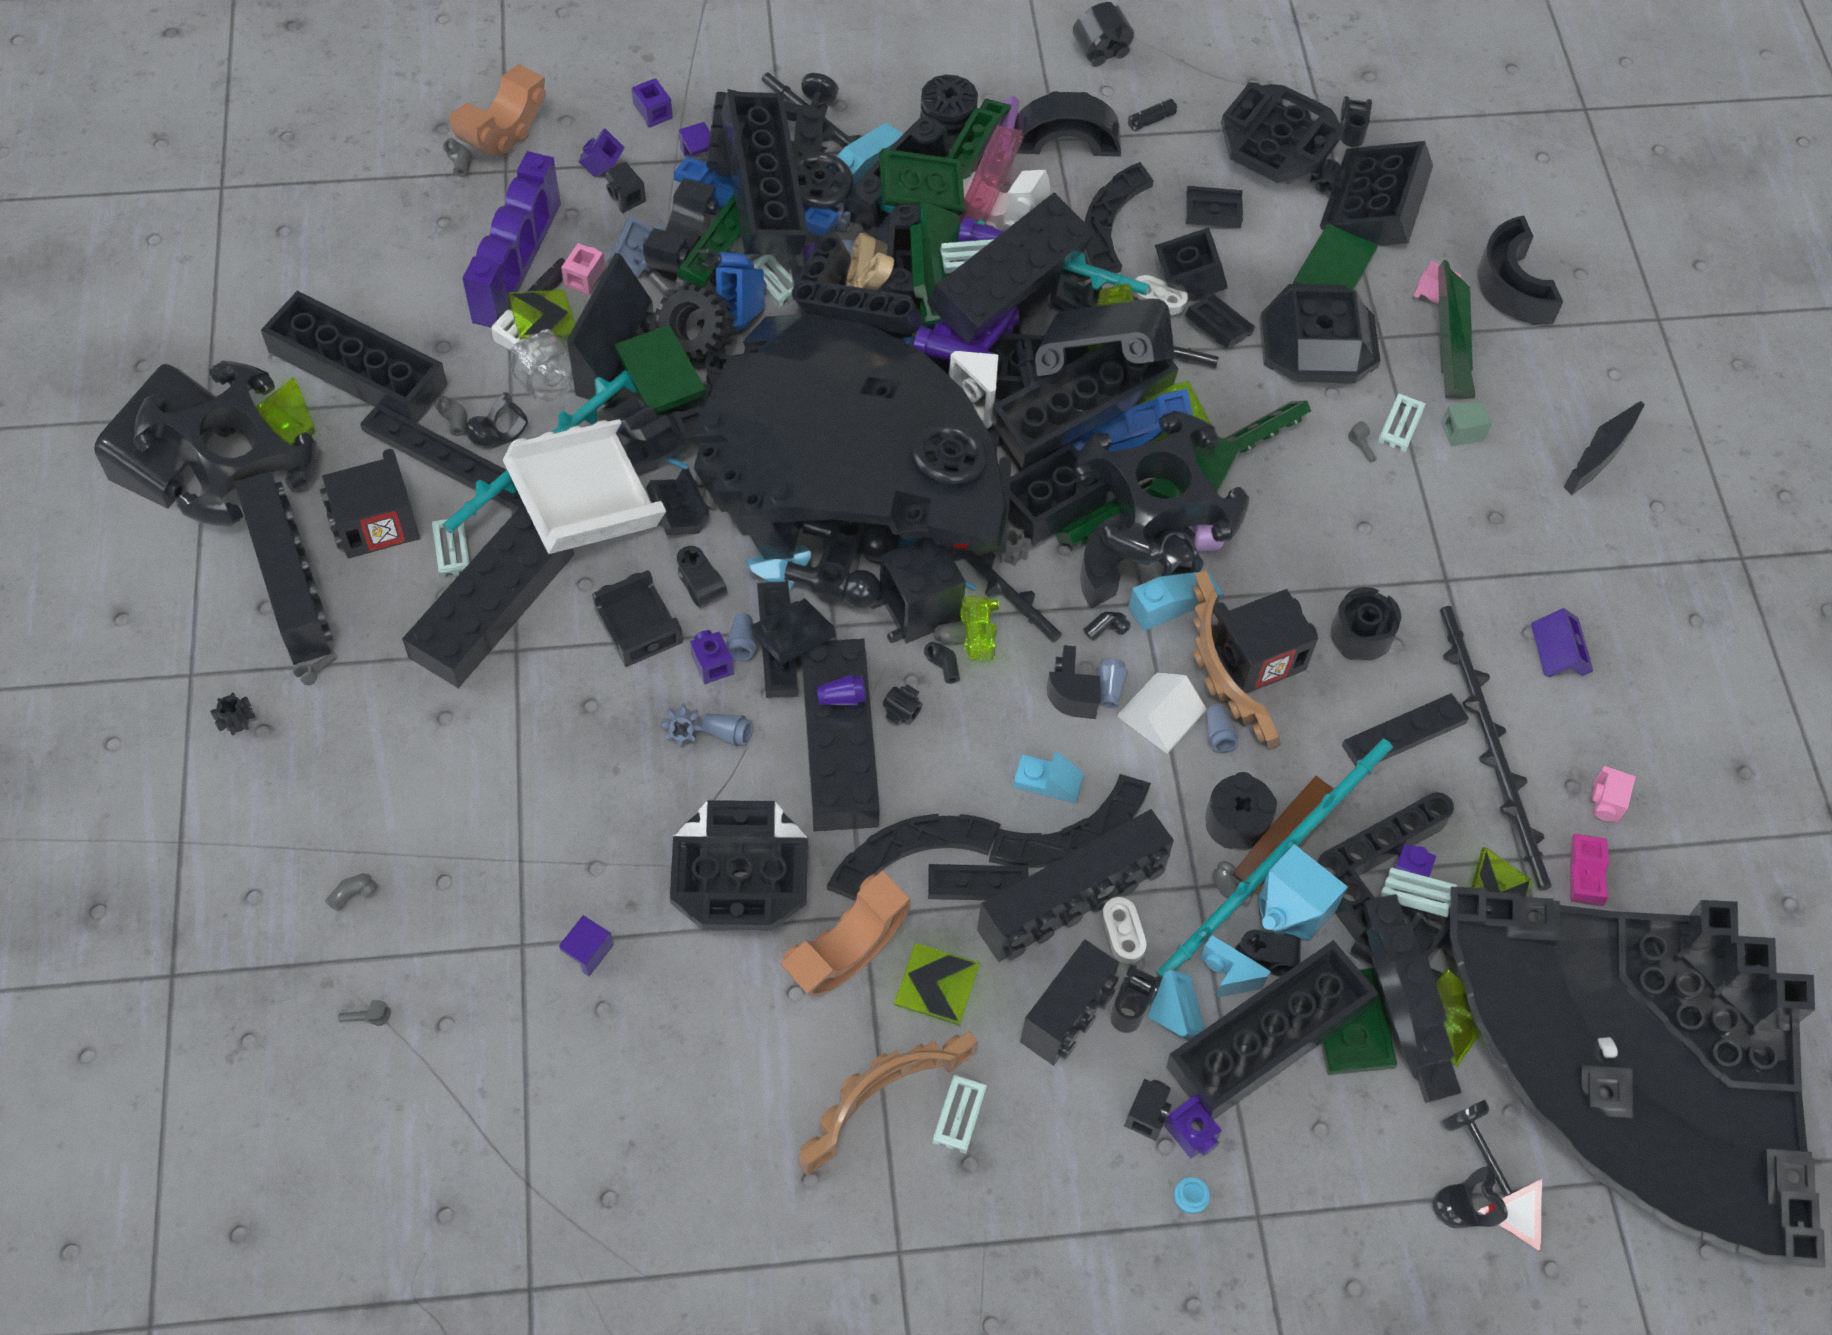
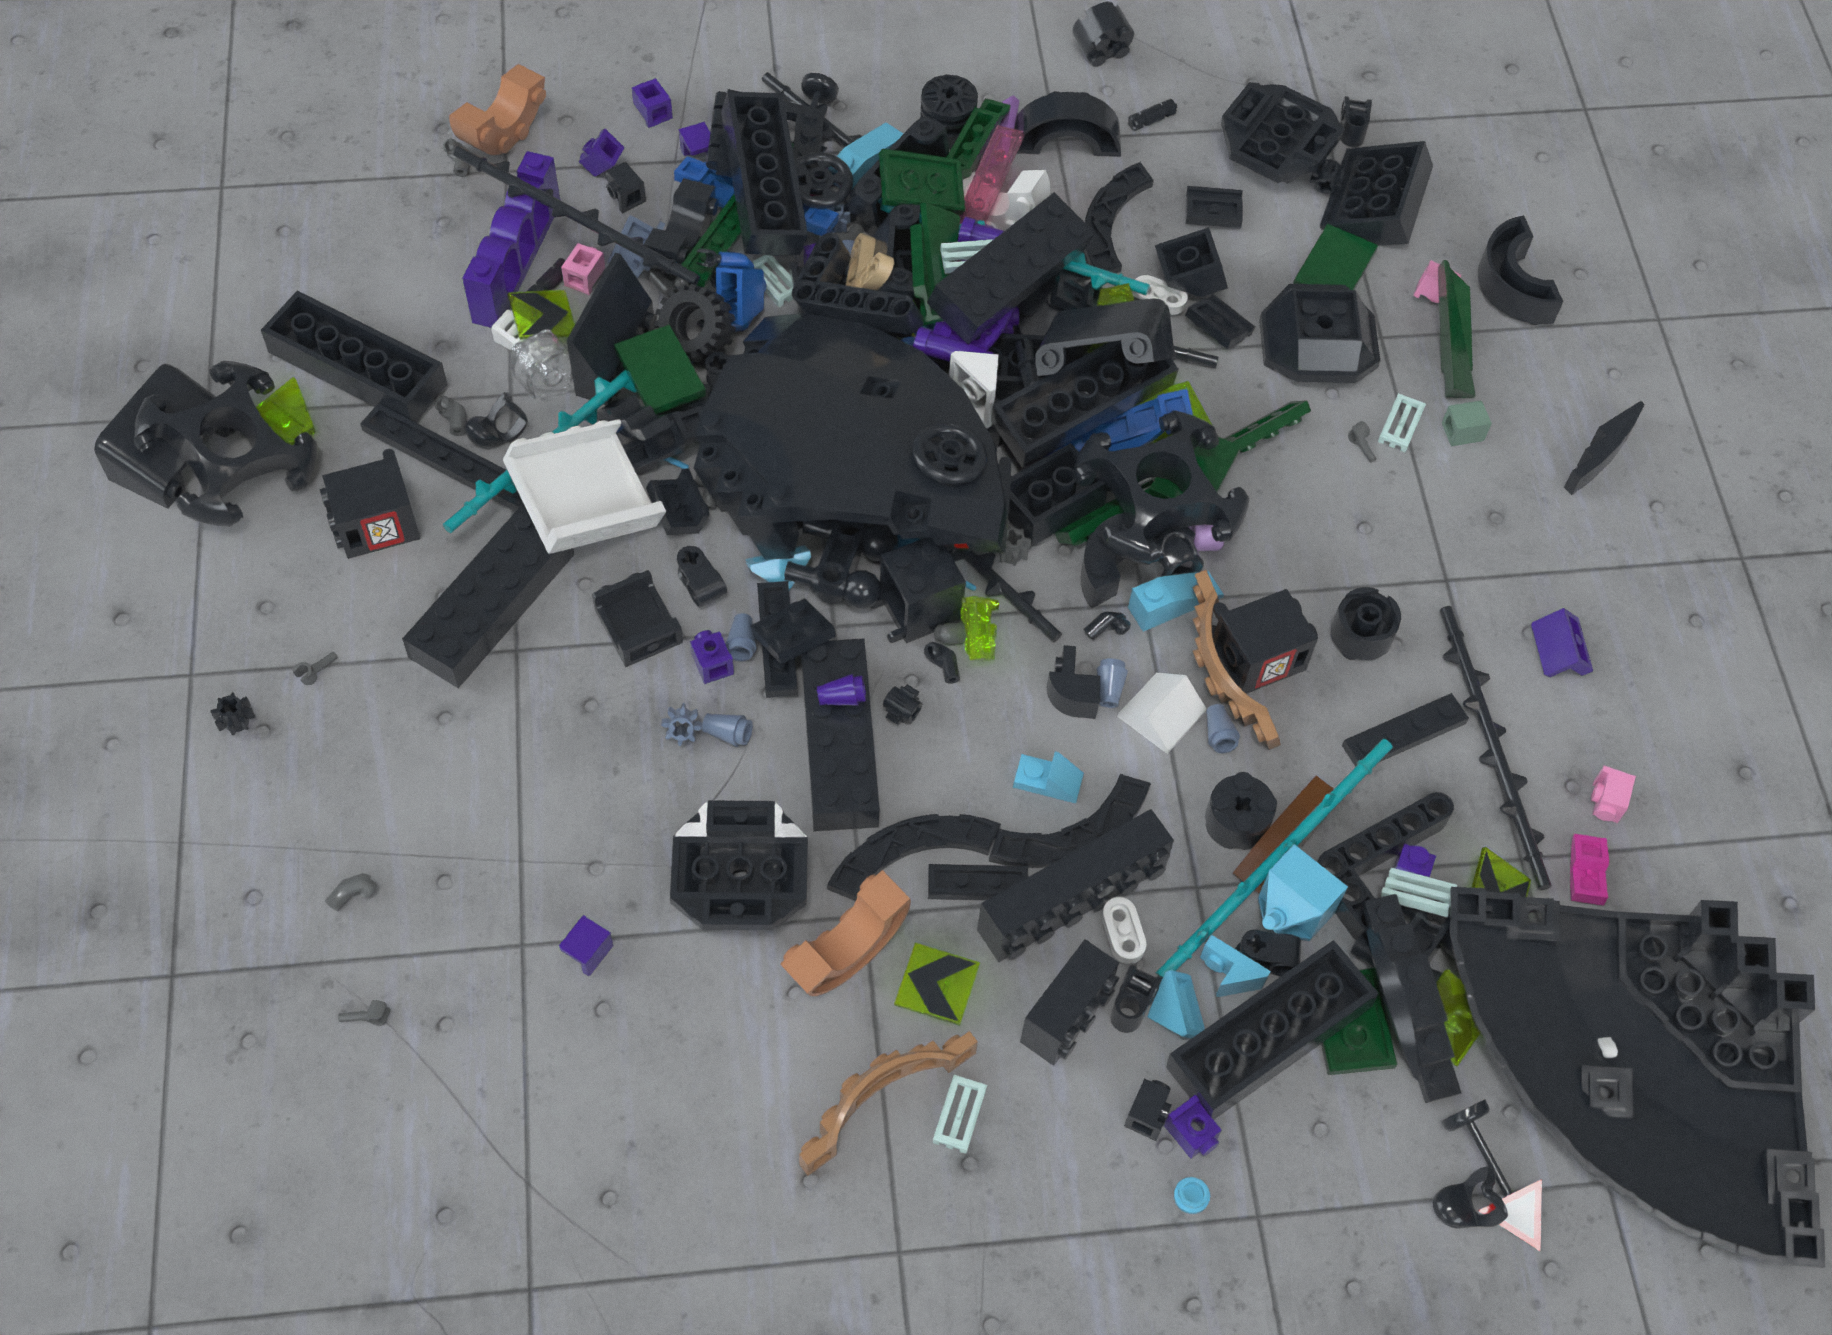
black brick [234,471,333,665] -> none
light aqua tile [432,519,470,578] -> none
dark grey arm [1213,861,1254,906] -> none
none -> black plant [453,146,700,285]

